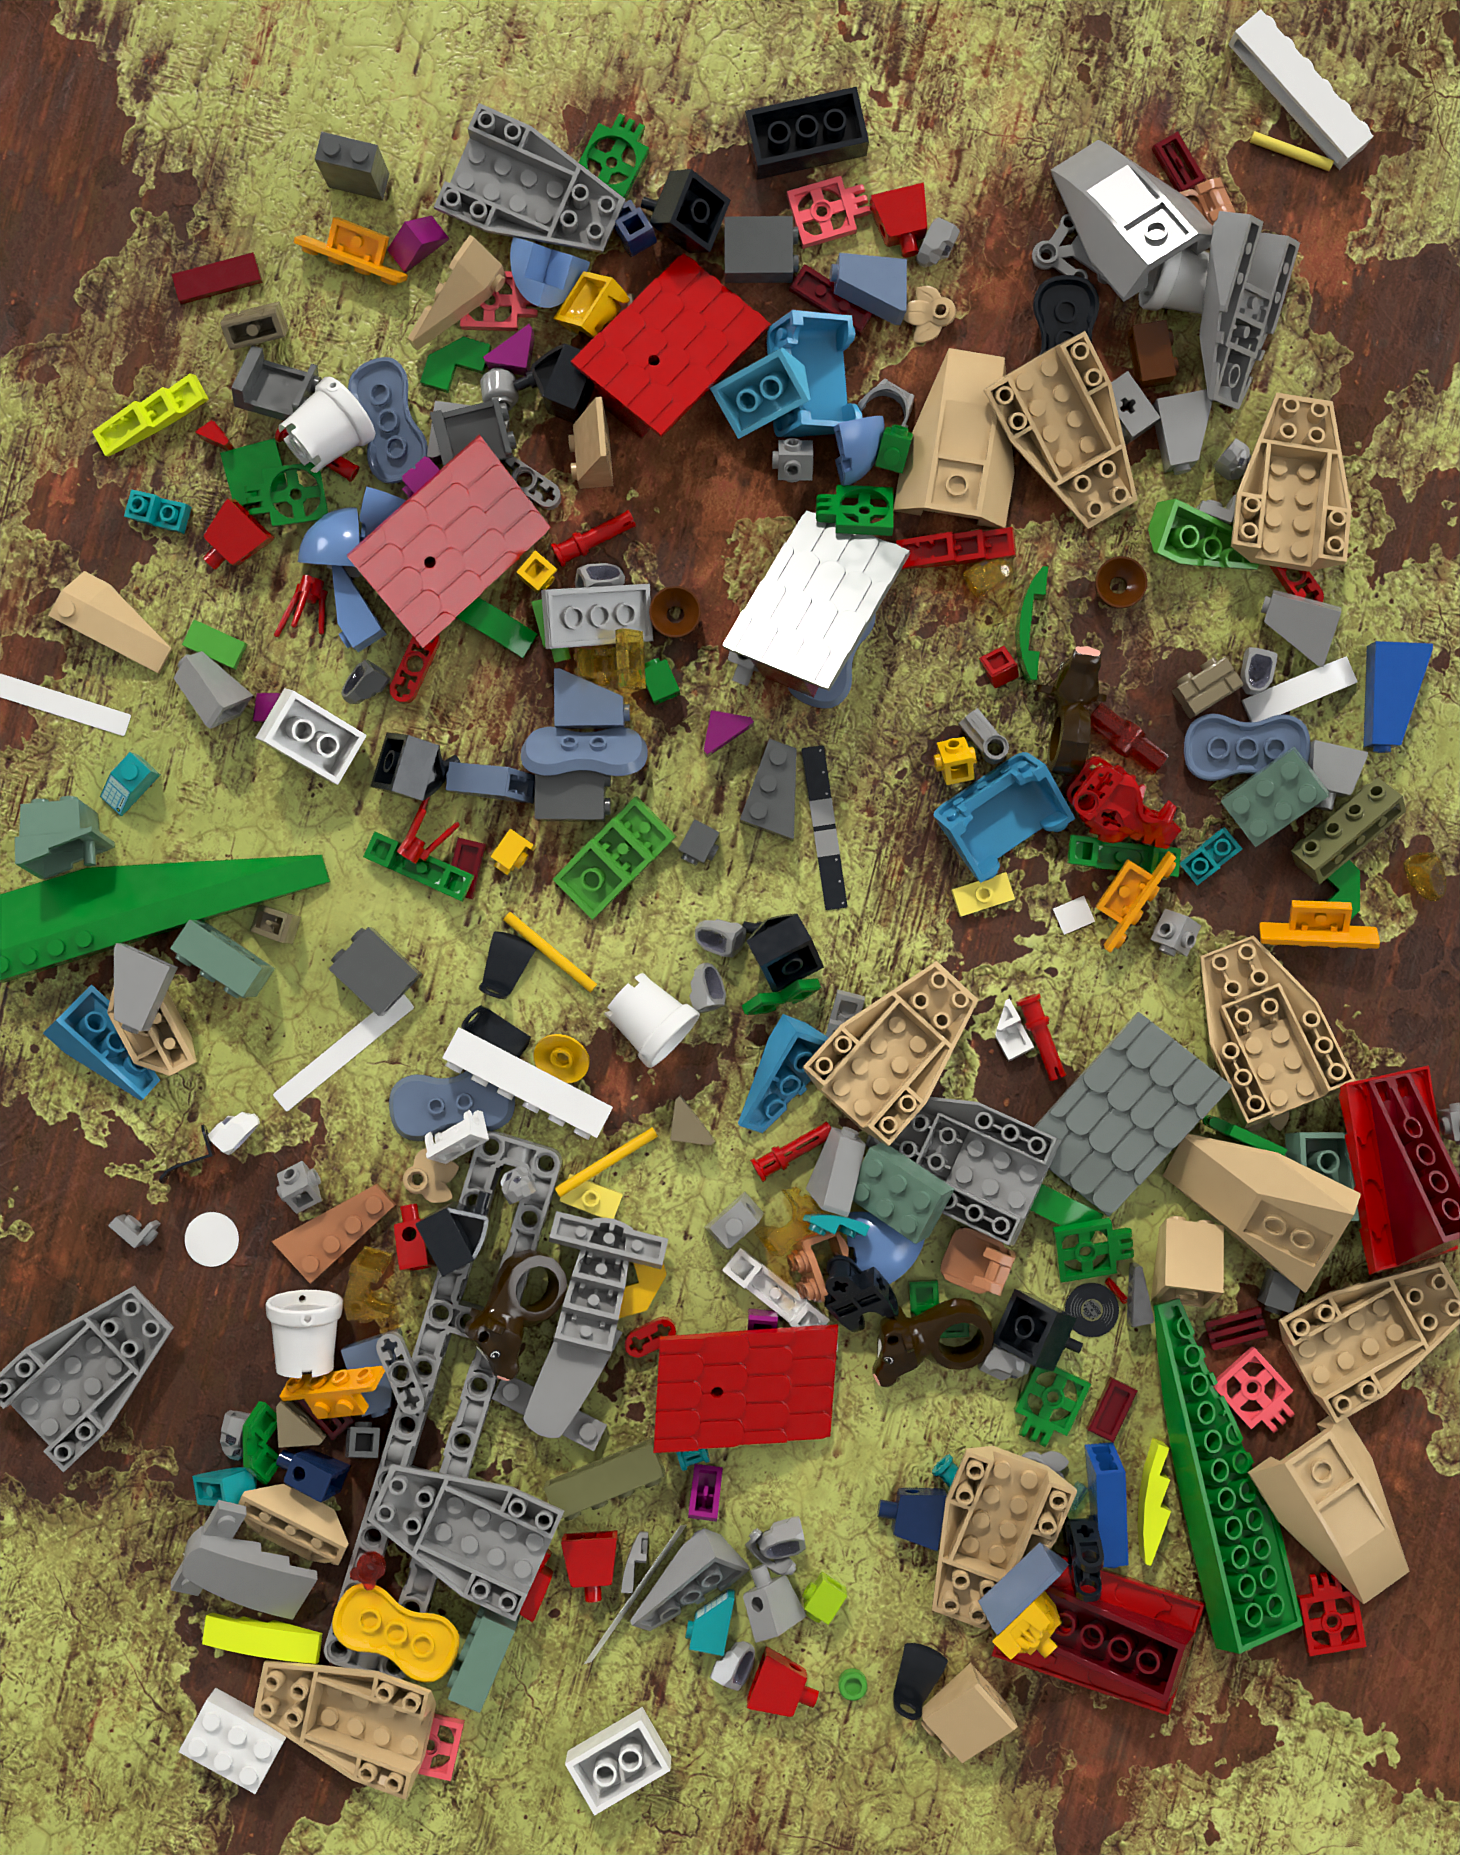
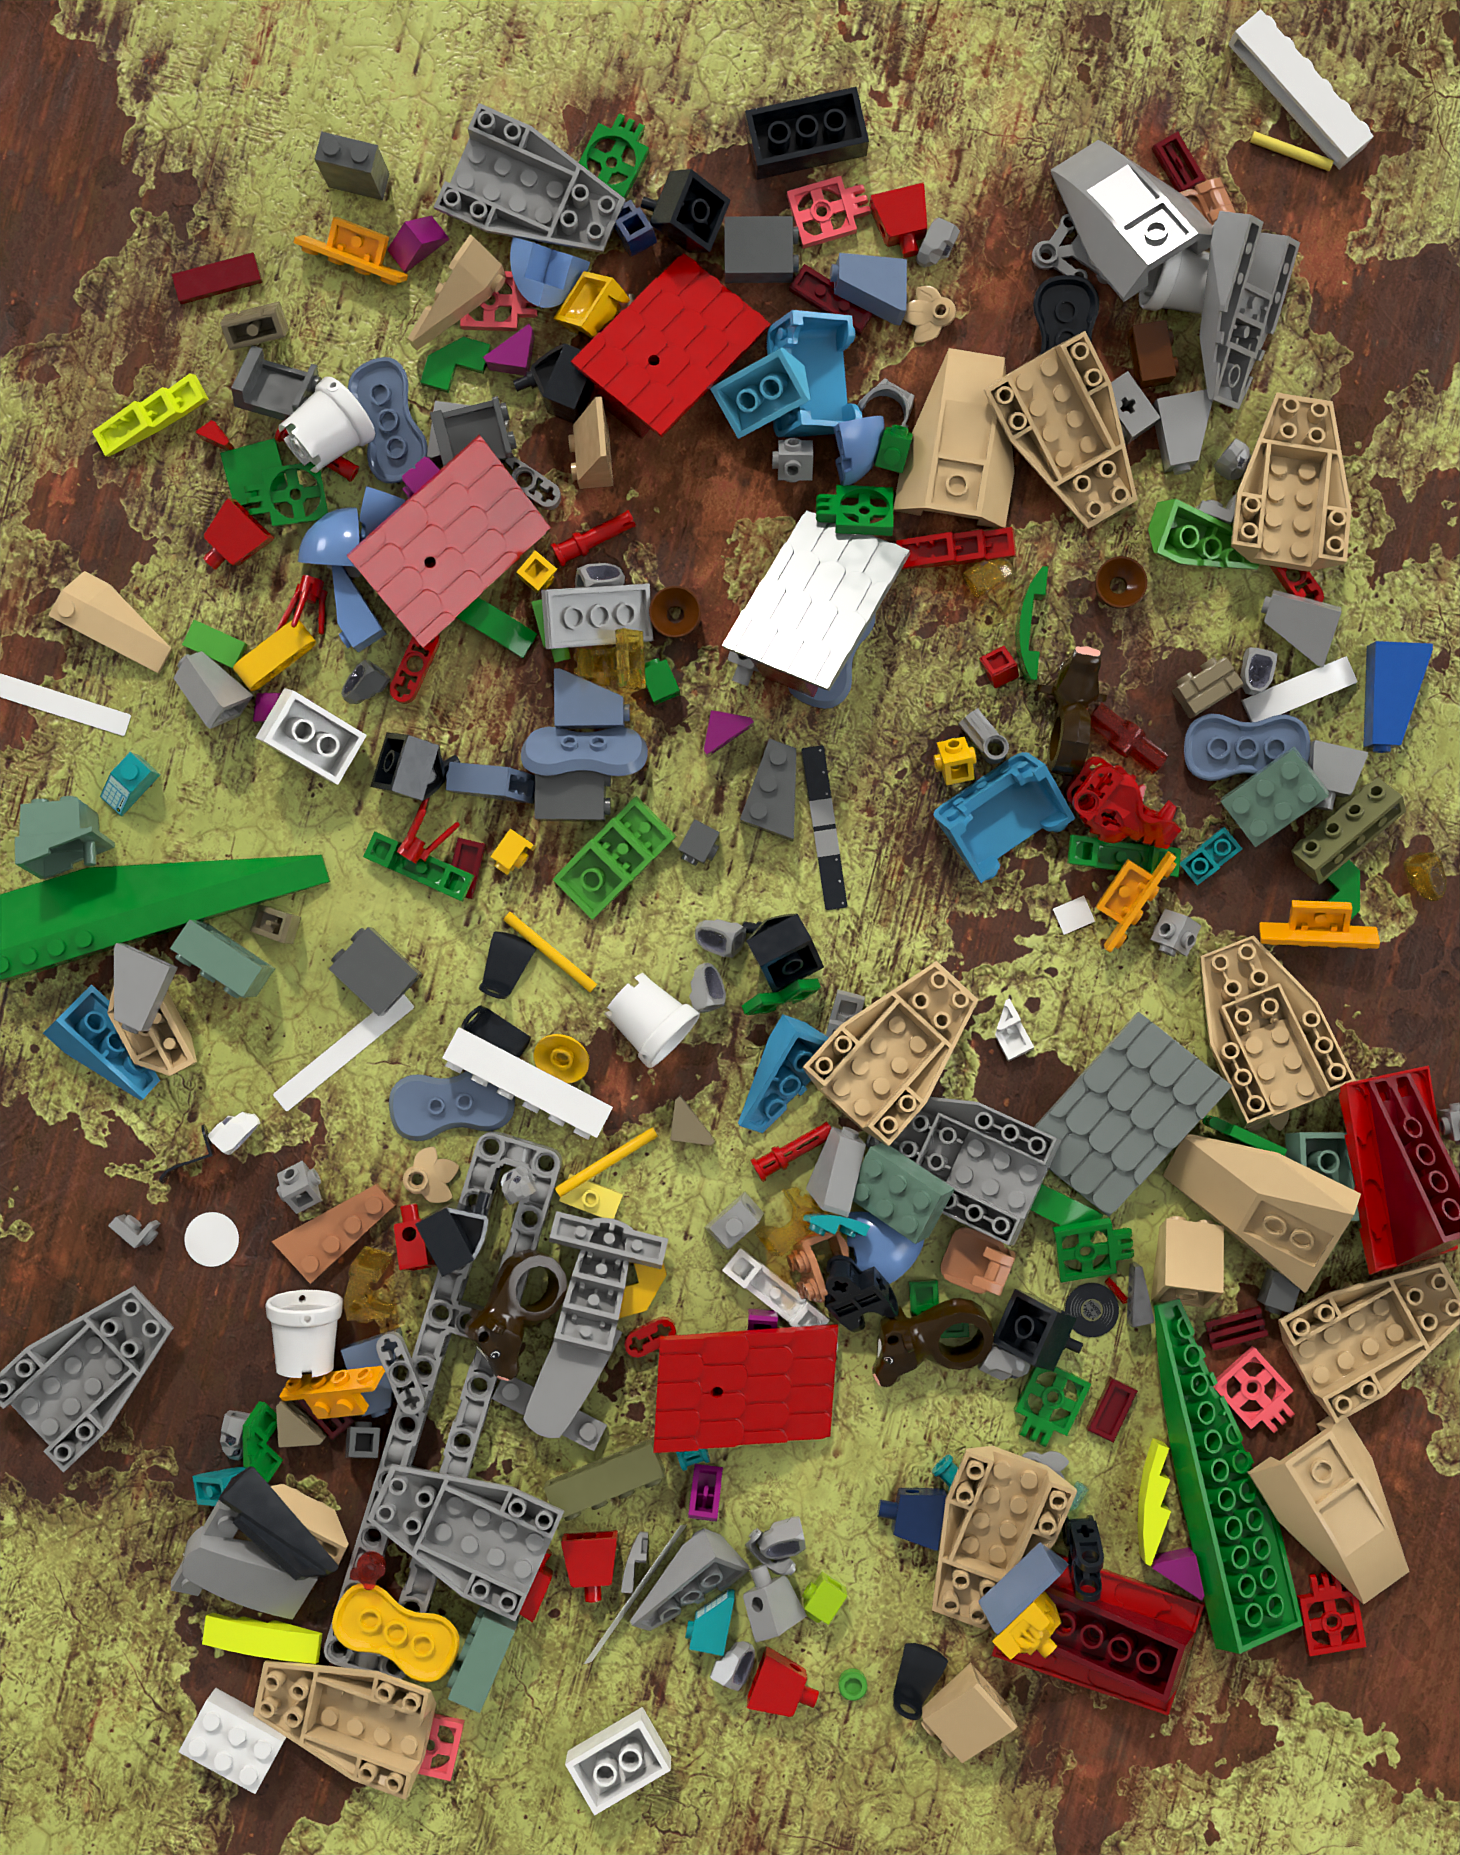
teal slope [124,489,192,534] -> none
dark blue torso [276,1448,351,1502] -> none
white hinge [425,1110,489,1164] -> none
light grey head [480,367,519,411] -> none
light yellow plate [951,872,1015,917] -> none
red pin [1016,993,1067,1081] -> none
blue slope [1085,1442,1129,1568] -> none
none -> black wedge [218,1466,339,1581]
none -> yellow beam [233,620,316,692]
none -> magenta slope [1151,1547,1205,1601]

